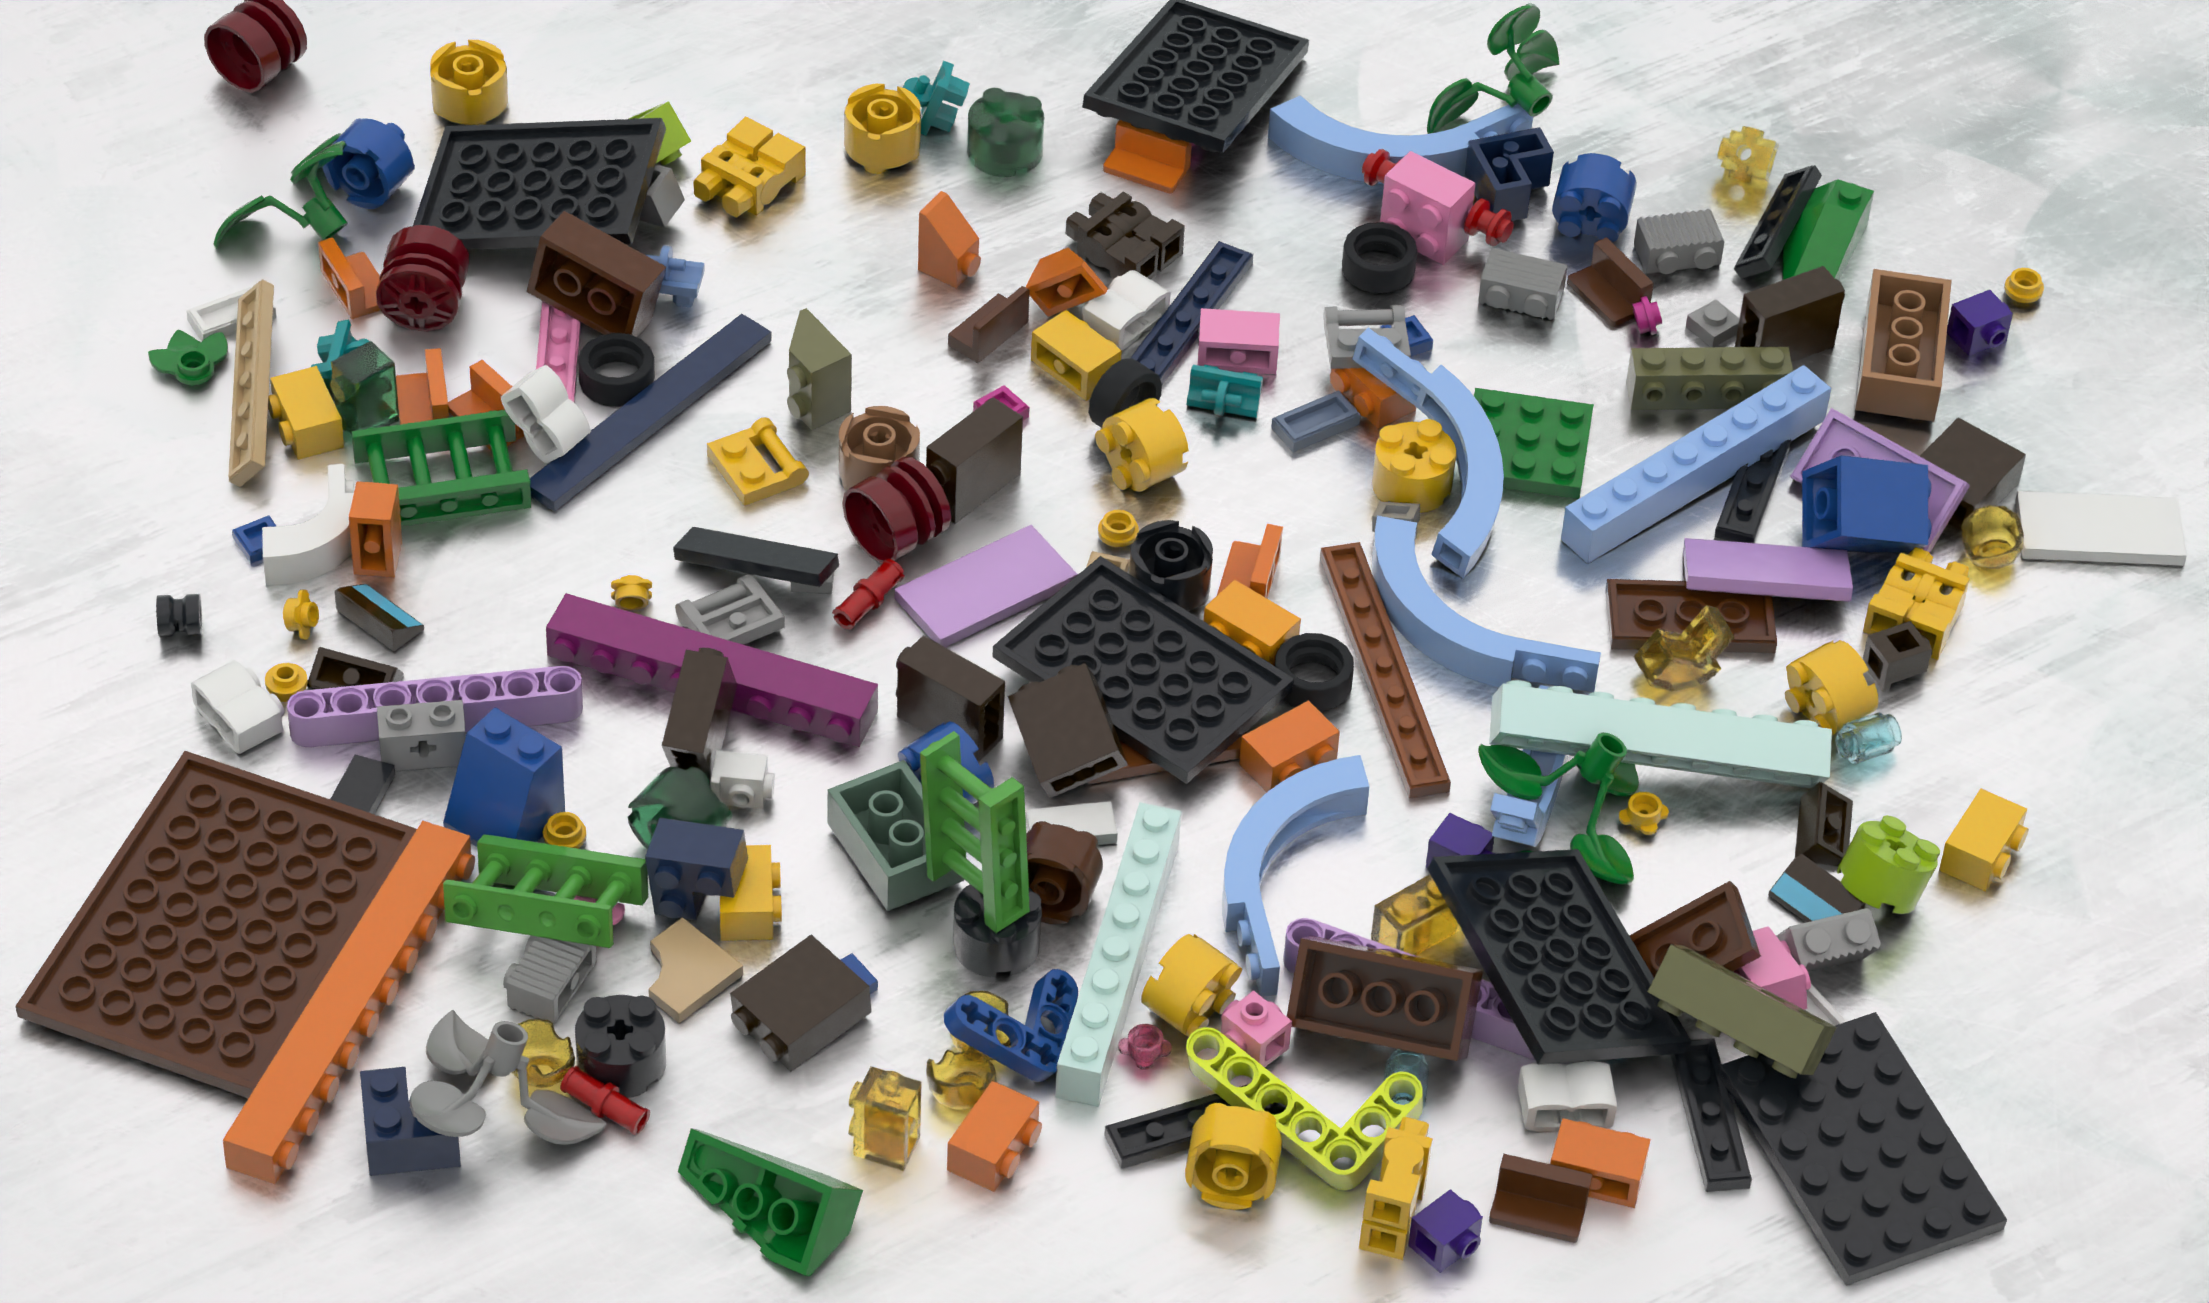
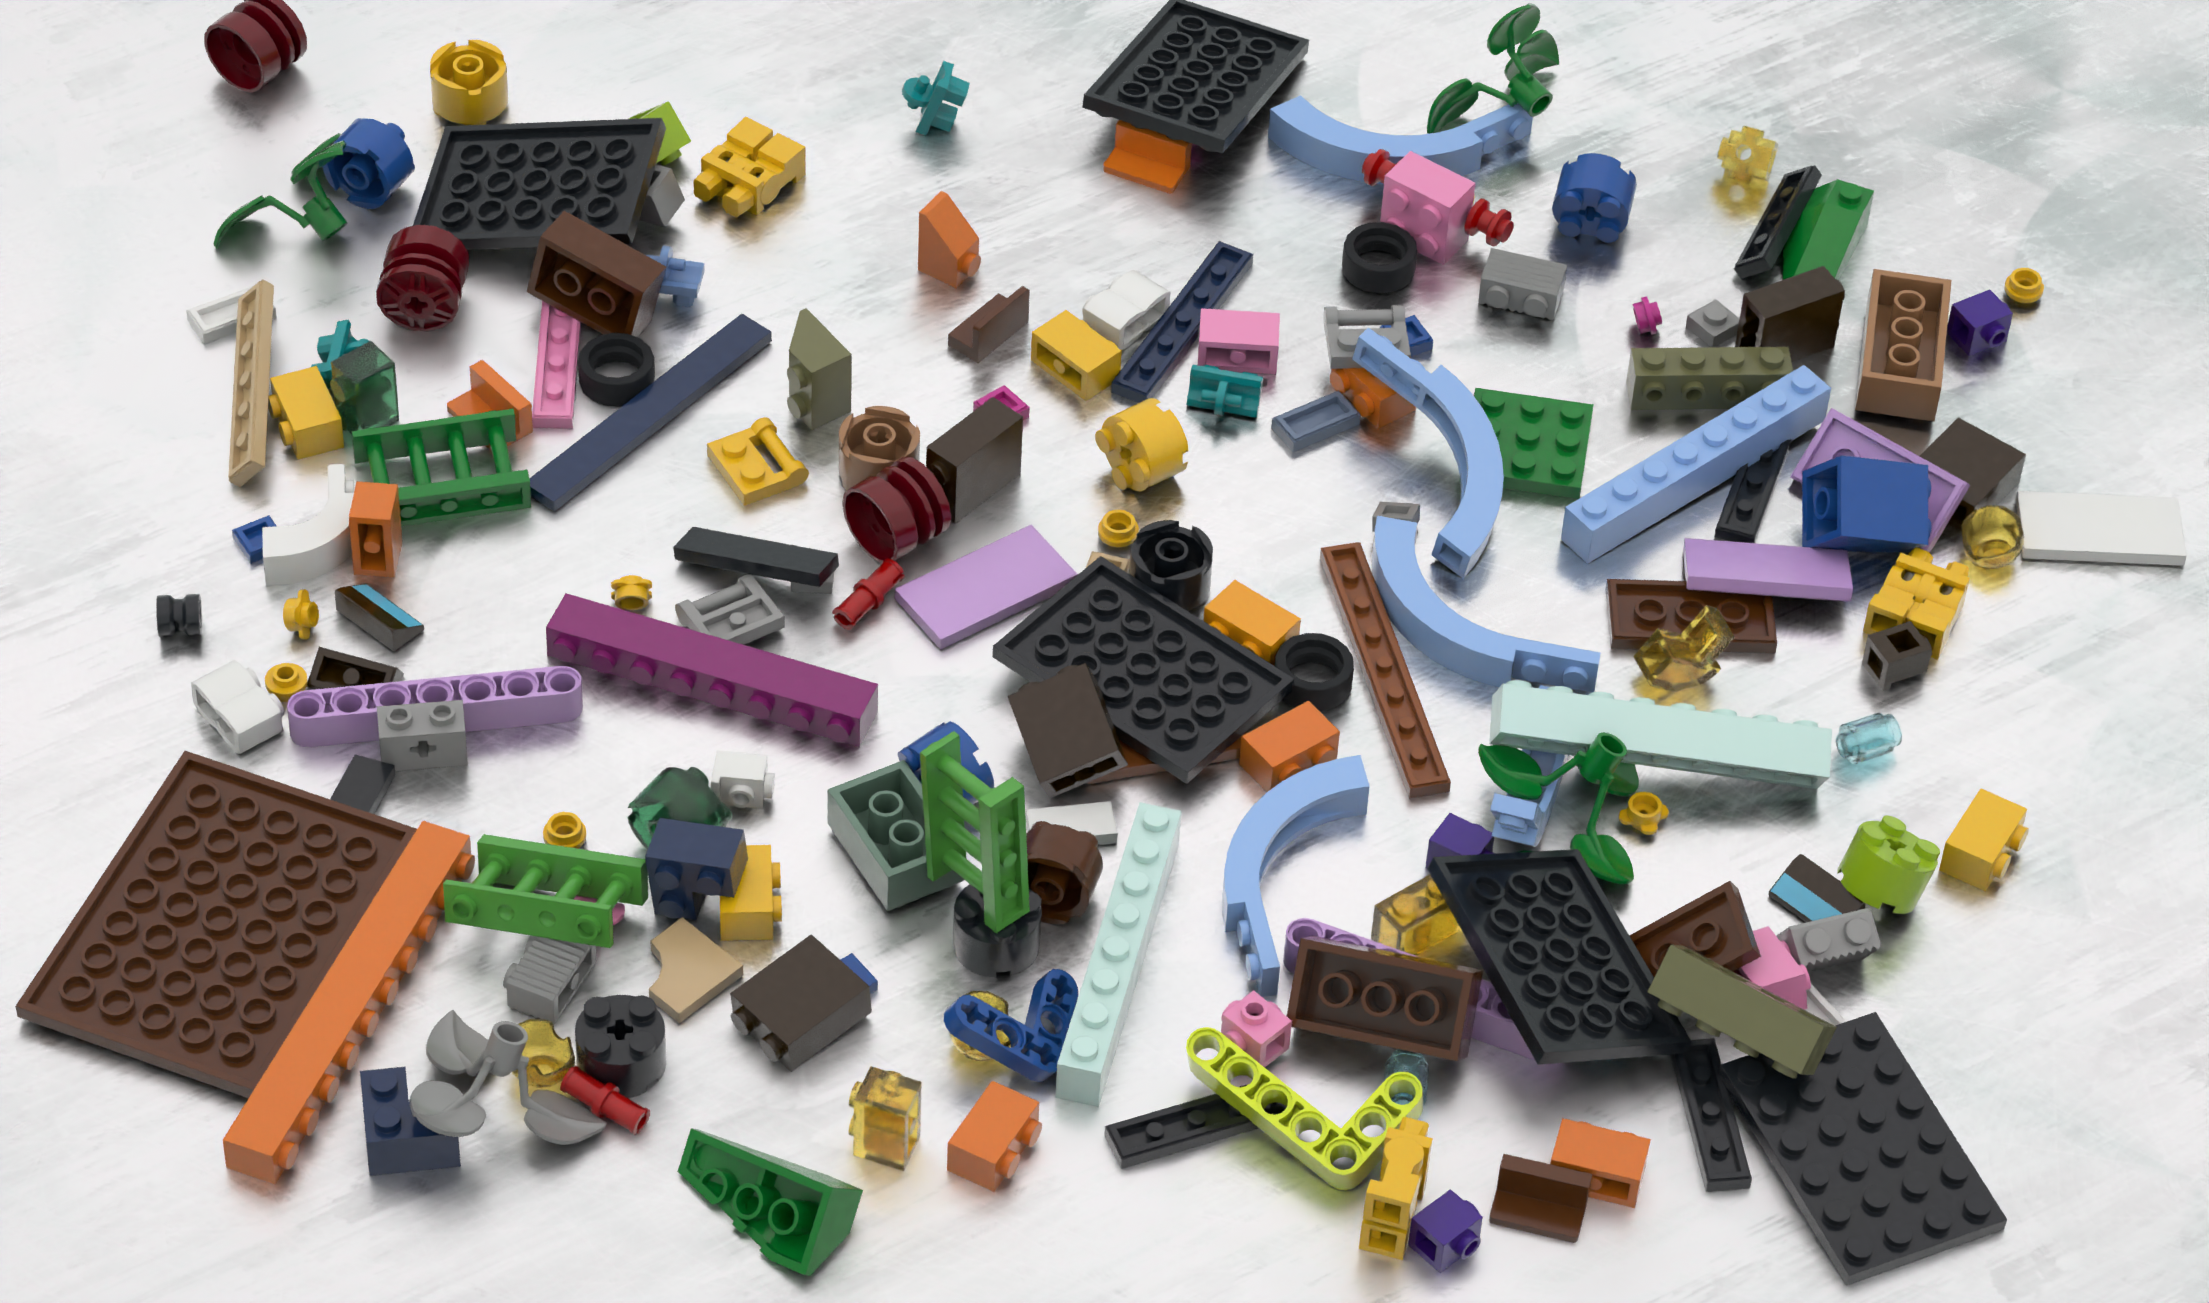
green plate [148,329,228,385] -> none
orange panel [318,237,381,320] -> none
orange panel [395,348,449,424] -> none
blue slope [443,707,565,847] -> none
white brick [501,365,591,464] -> none
dark brown brick [661,648,737,779] -> none
yellow brick [844,83,921,174] -> none
dark brown brick [895,635,1005,763] -> none
clear yellow hair [926,1050,997,1110] -> none
clear green brick [967,87,1044,177] -> none
orange slope [1026,247,1108,317] -> none
dark brown hips [1065,192,1185,280] -> none
black tyre [1088,358,1162,428] -> none
clear pink plate [1118,1024,1172,1070] -> none
yellow brick [1141,934,1242,1037] -> none
yellow brick [1185,1103,1282,1210] -> none
orange panel [1217,524,1283,599] -> none
yellow brick [1372,419,1456,513] -> none
dark blue brick [1465,127,1554,221] -> none
white brick [1517,1061,1617,1132] -> none
reddish brown panel [1567,237,1654,327] -> none
light grey brick [1634,208,1725,274] -> none
yellow brick [1784,640,1878,735] -> none
dark brown slope [1795,782,1853,867] -> none

